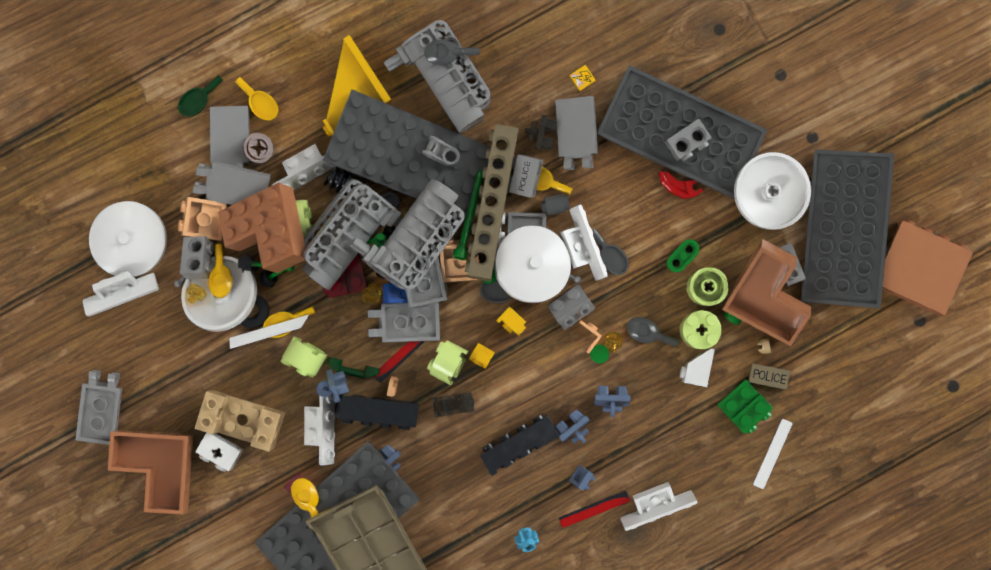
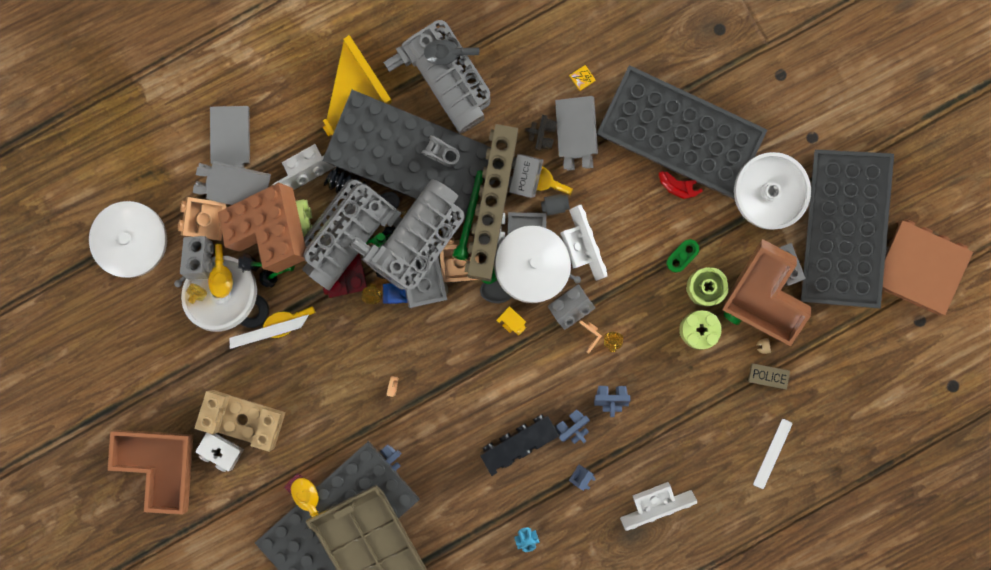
light grey tile [75,370,123,445] -> none
white bracket [83,271,159,317] -> none
dark green piece [178,75,223,117] -> none
yellow piece [235,77,279,121] -> none
gear [242,133,273,164] -> none
yellowish green brick [281,336,327,378] -> none
white bracket [304,393,335,465] -> none
sand blue hips [316,369,349,403] -> none
dark green bar [327,357,380,379] -> none
black wedge [335,394,419,430] -> none
light grey tile [368,302,440,342] -> none
red sticker [375,341,425,383] -> none
yellowish green brick [427,340,469,385] -> none
clear smoke brick [432,392,474,417] -> none
yellow brick [469,343,495,368] -> none
red sticker [559,491,630,528] -> none
green tile [590,344,609,364] -> none
dark grey piece [592,228,629,276] -> none
dark grey piece [626,317,679,347] -> none
light grey brick [664,119,712,161] -> none
white slope [680,348,715,387] -> none
green plate [716,379,773,434] -> none

